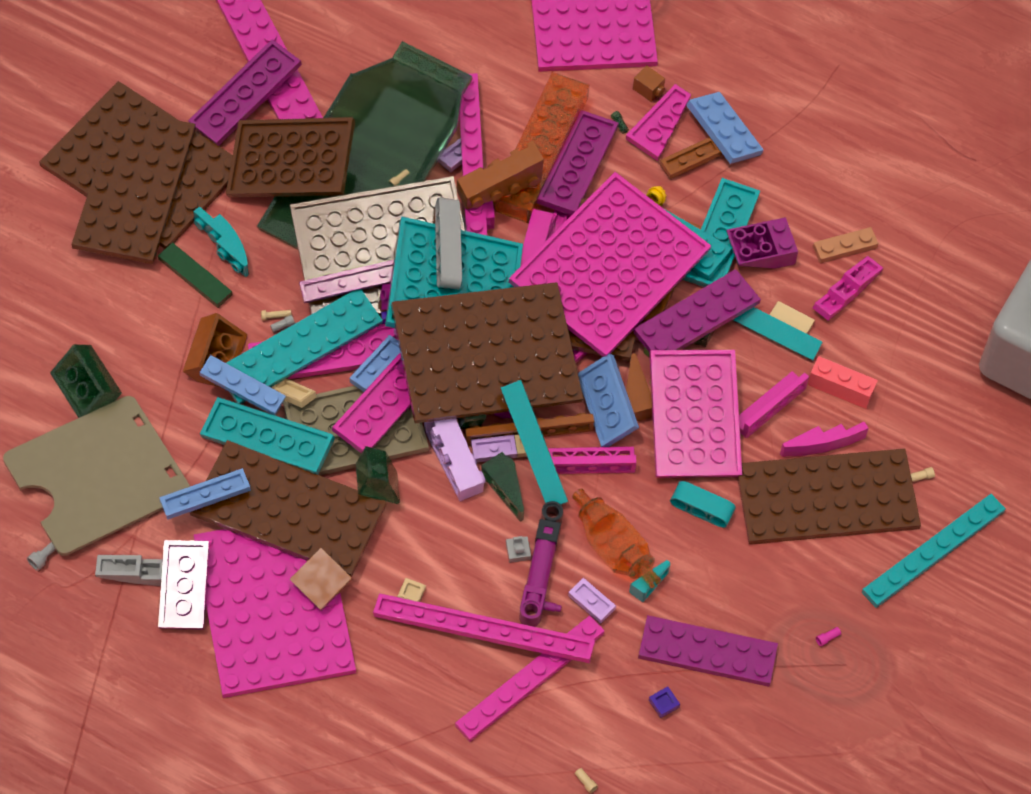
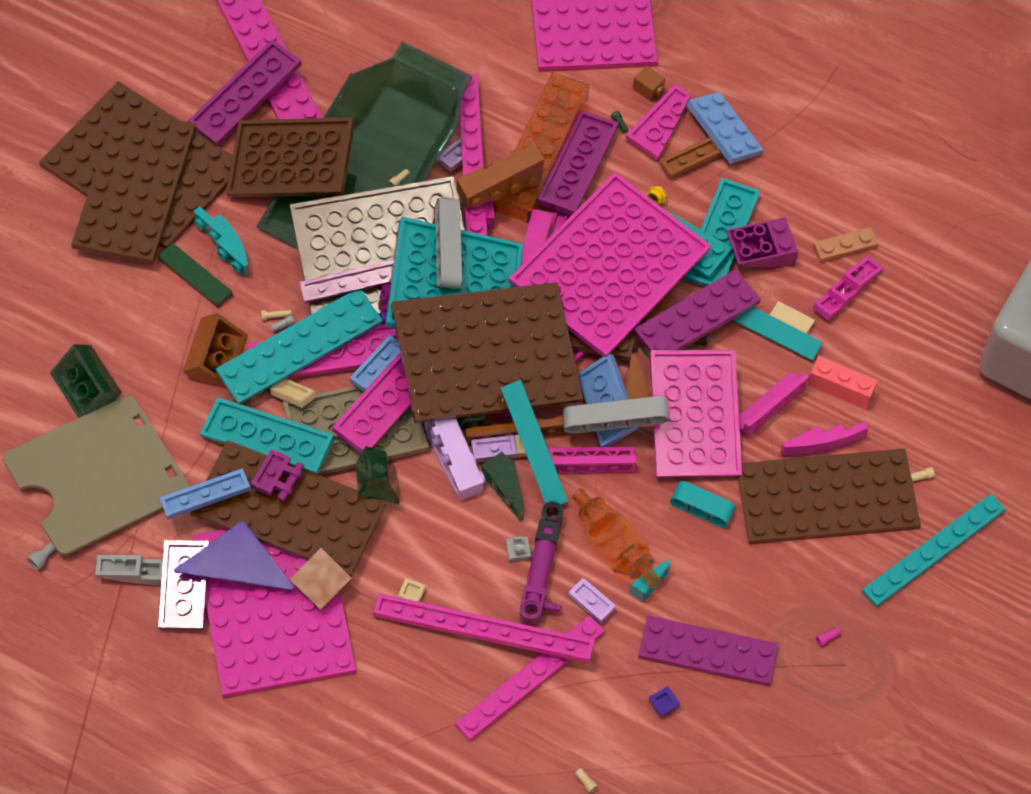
medium blue plate [200,355,286,415] -> none
none -> tile [174,520,294,591]
none -> magenta plate [251,449,305,502]
none -> light grey beam [563,396,669,434]

